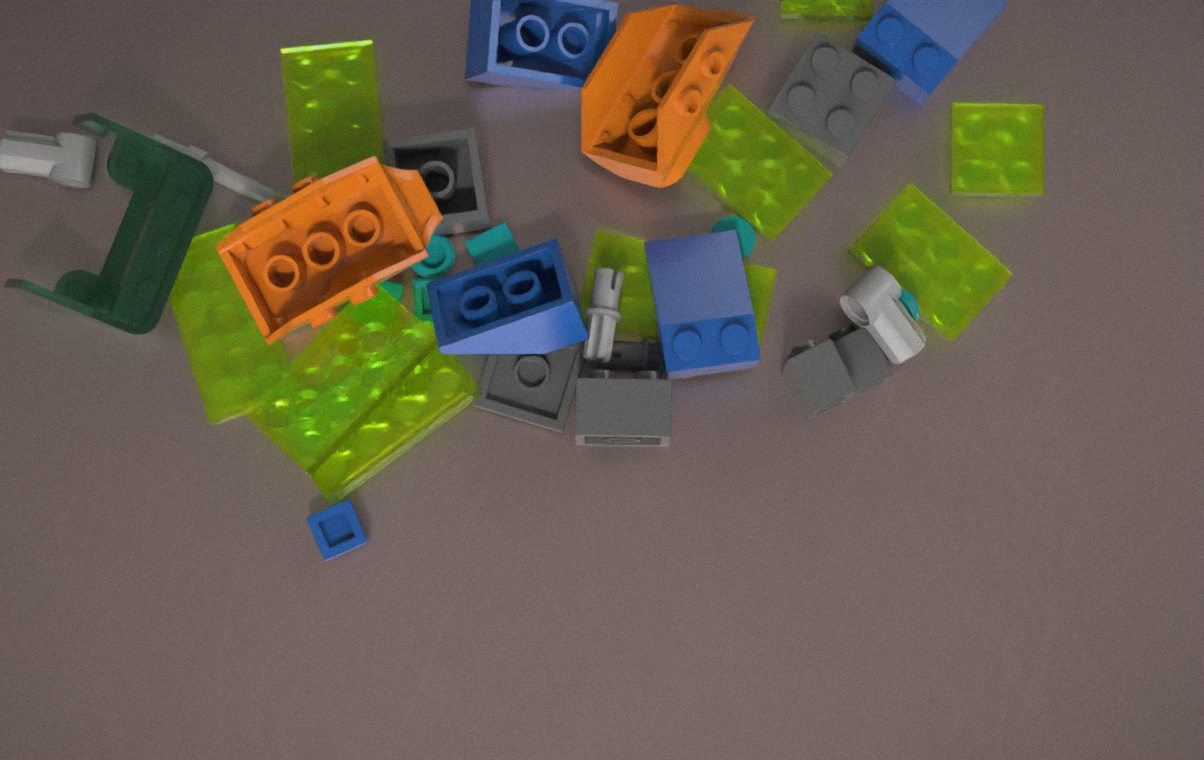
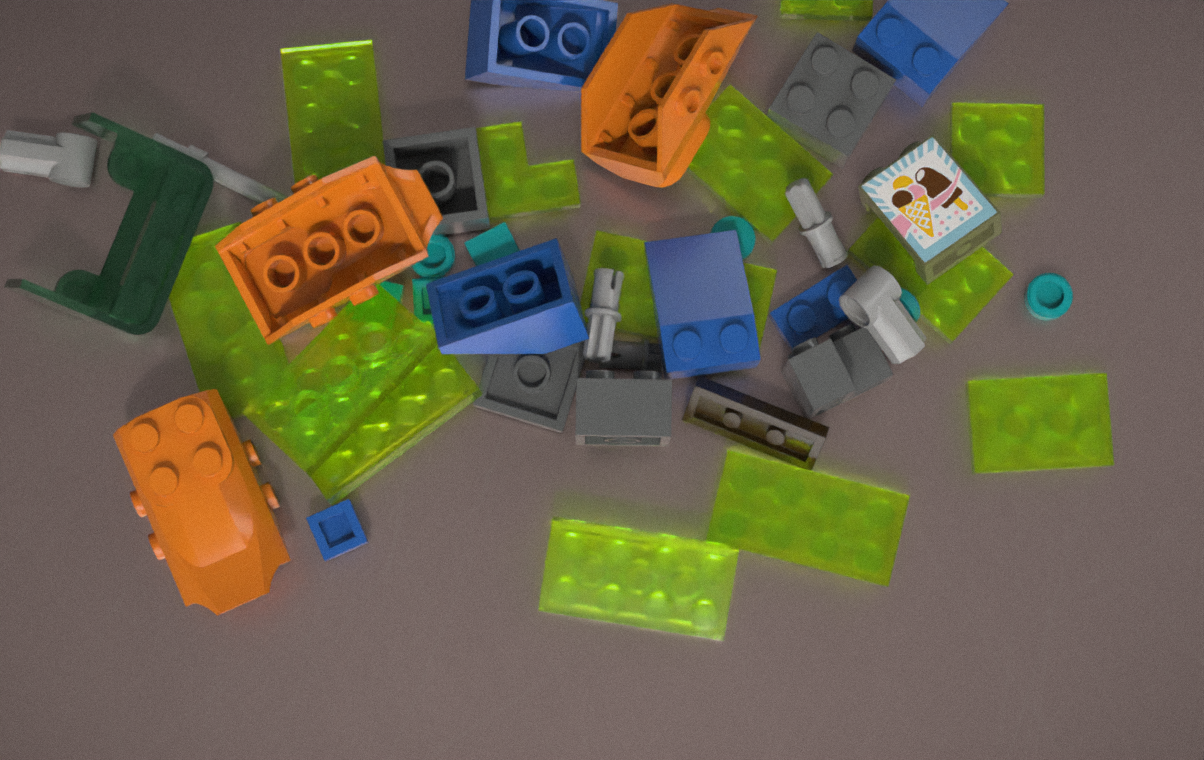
none -> orange slope [113,389,291,616]
none -> clear neon green plate [476,121,581,221]
none -> clear neon green plate [538,516,739,641]
none -> dark brown plate [682,375,830,472]
none -> clear neon green plate [705,450,910,588]
none -> blue plate [768,265,857,350]
none -> light grey axle [785,178,848,268]
none -> panel [858,135,1002,285]
none -> clear neon green plate [965,373,1114,475]
none -> teal tile [1024,273,1073,321]

